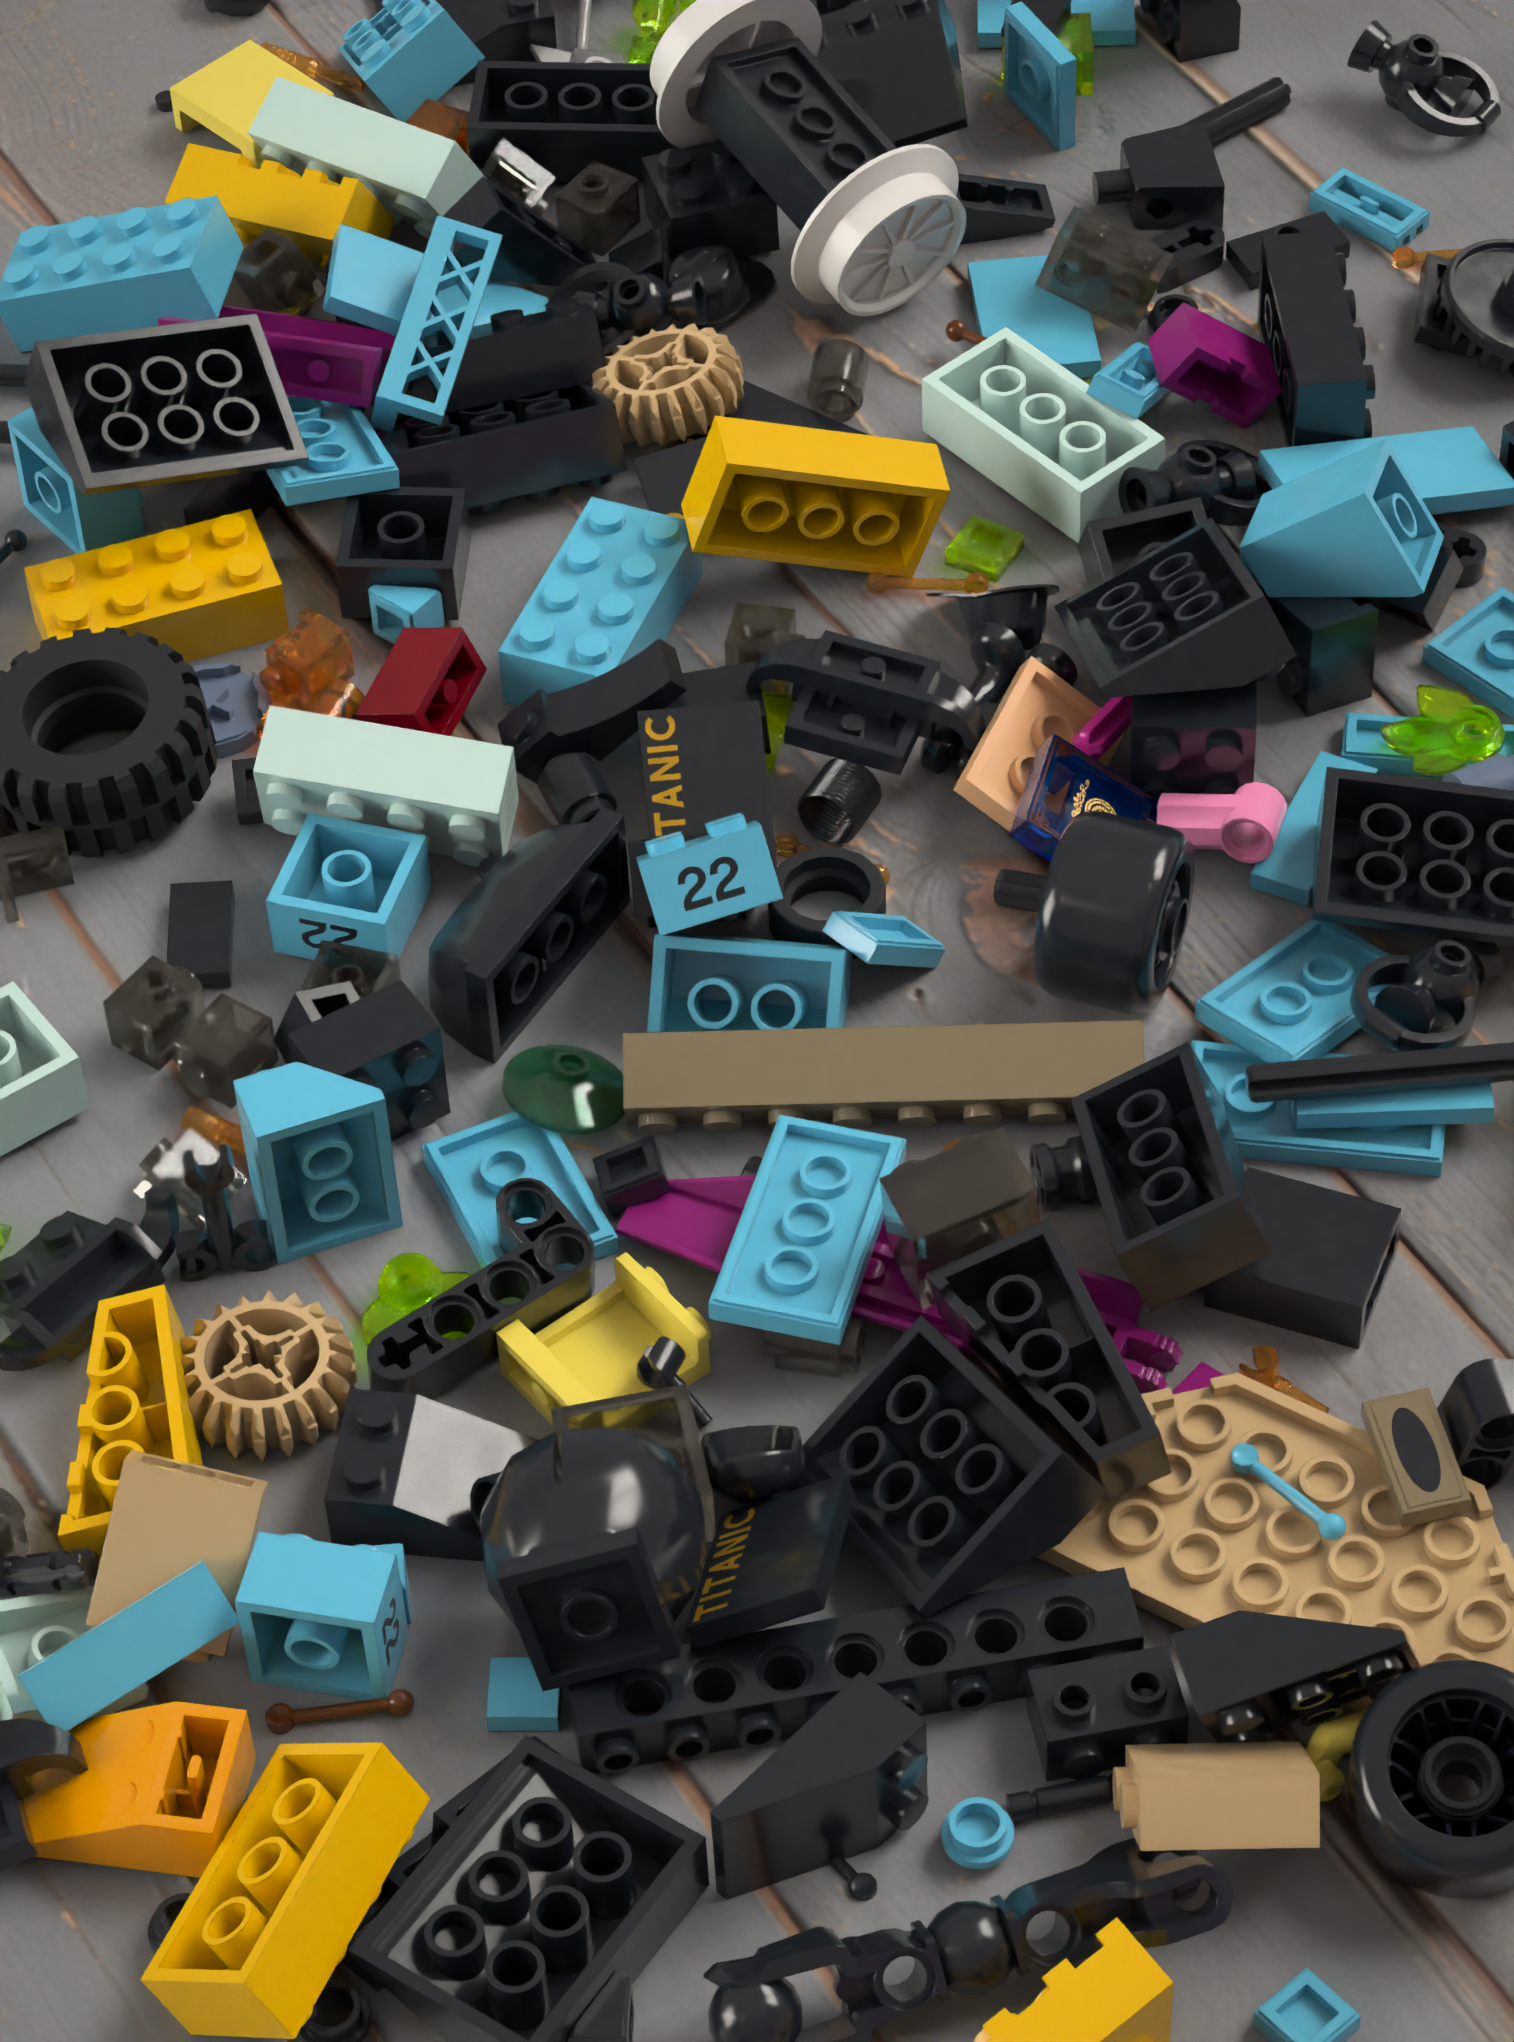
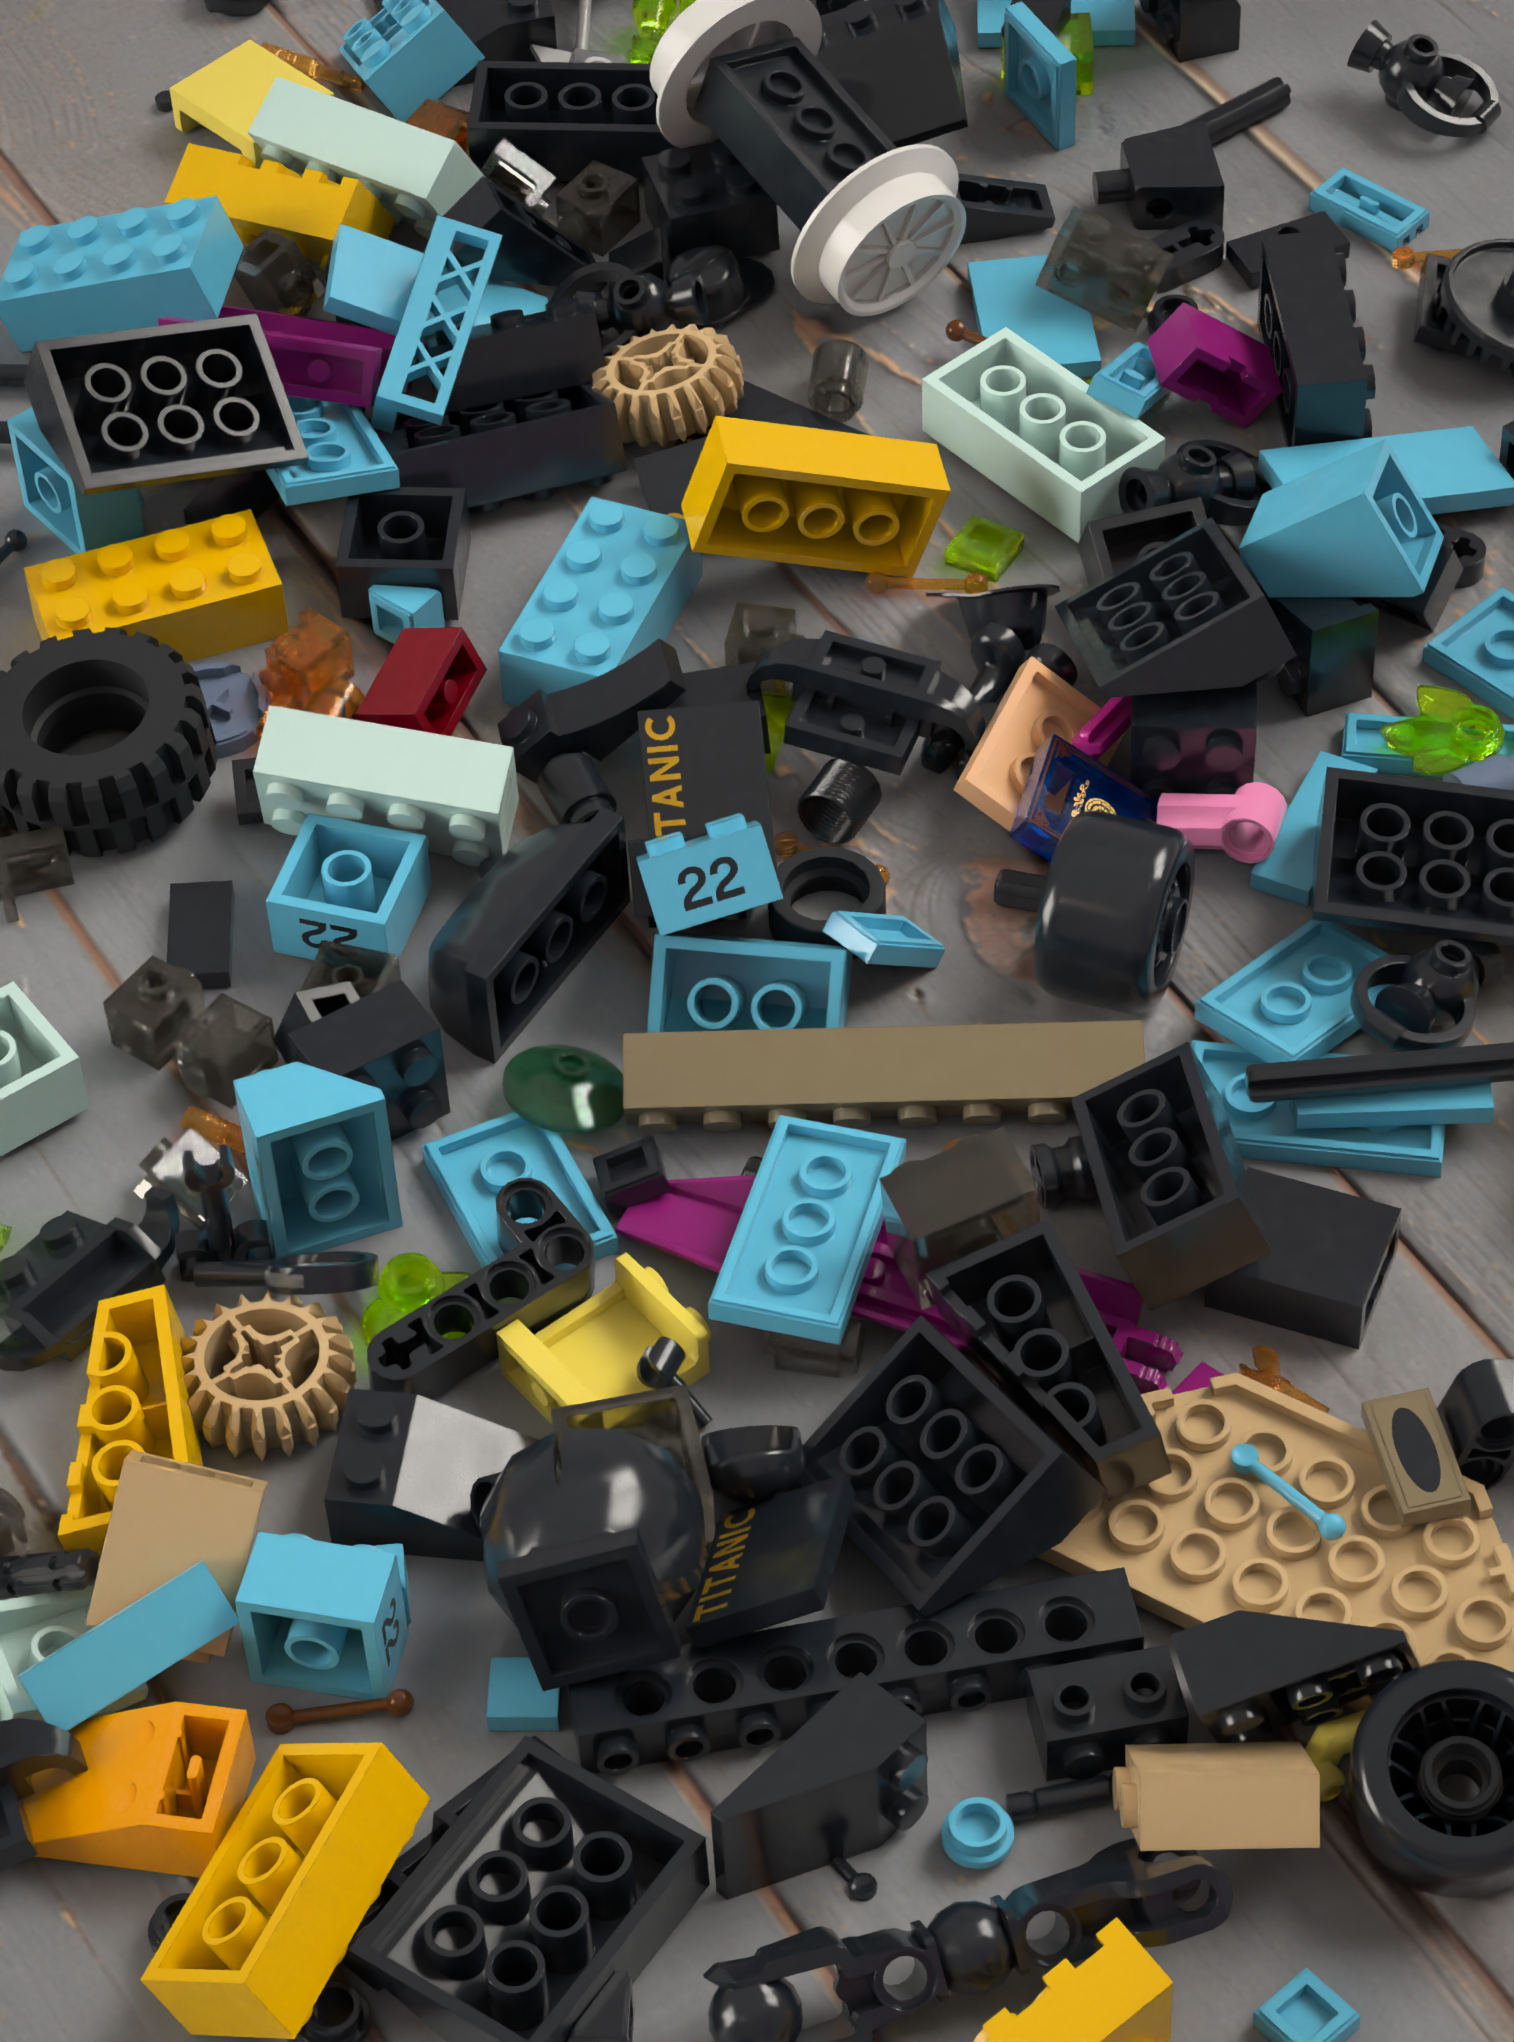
none -> black piece [193,1251,380,1295]

